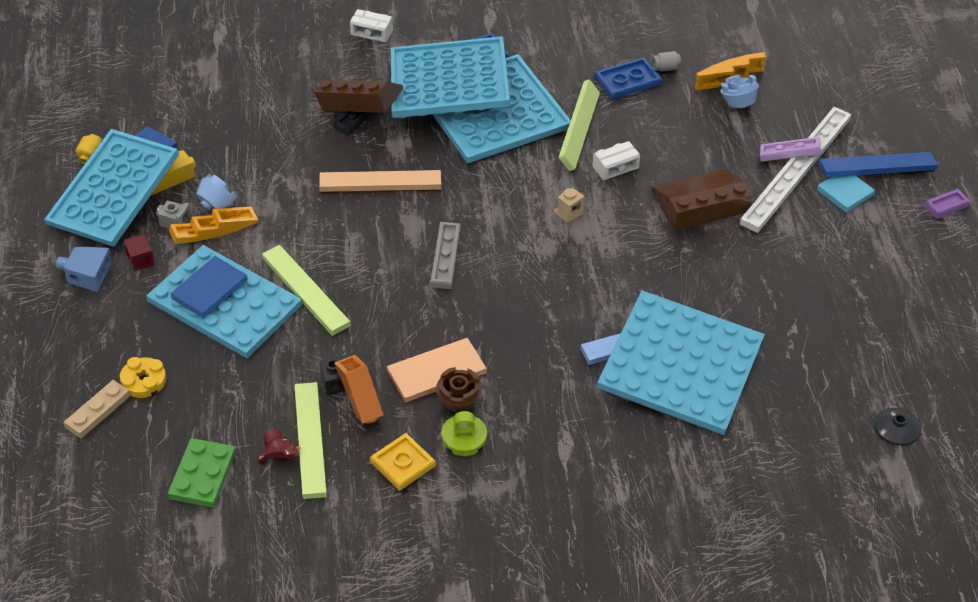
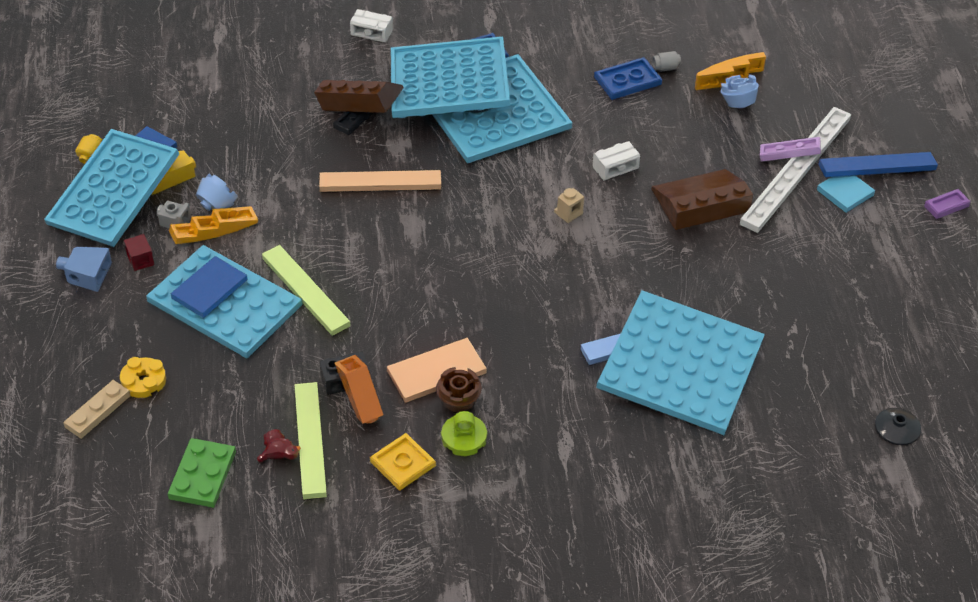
light grey tile [430,222,461,289] -> none
yellowish green tile [558,79,600,171] -> none

